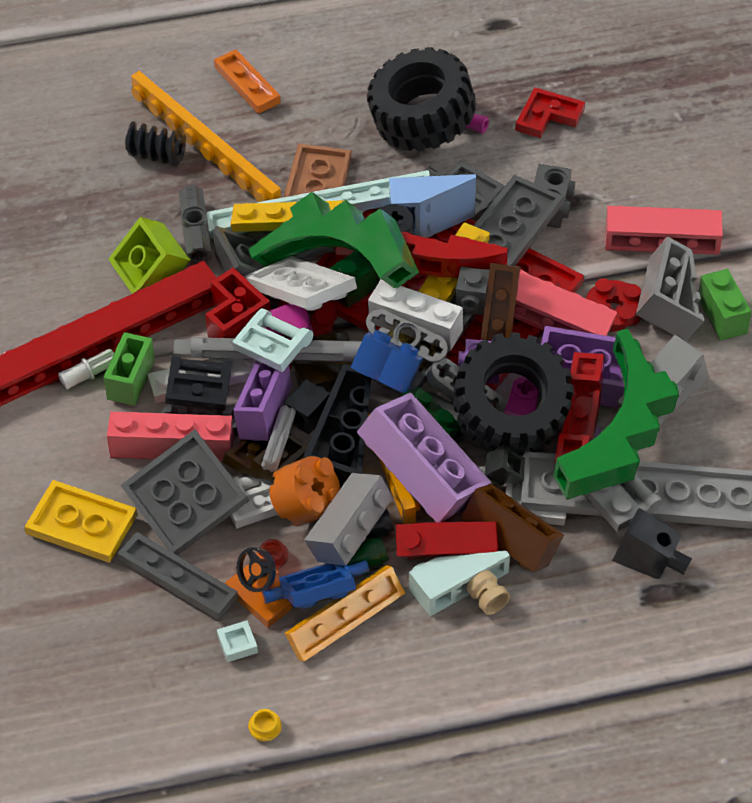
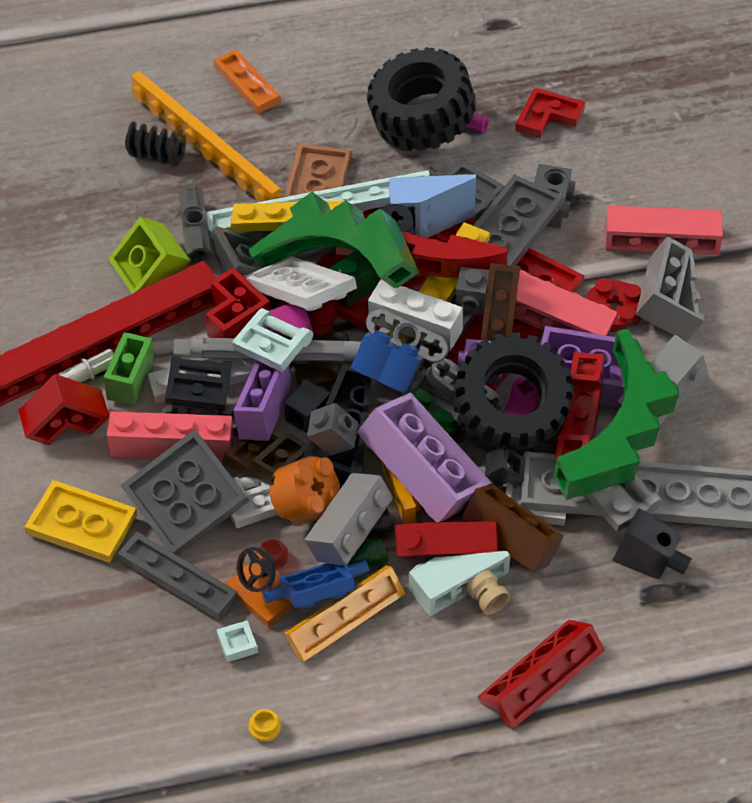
light grey axle [261,405,296,472] -> none
bright green brick [698,269,752,341] -> none
none -> red brick [18,374,109,445]
none -> dark grey brick [307,403,358,456]
none -> red fence [477,620,605,729]

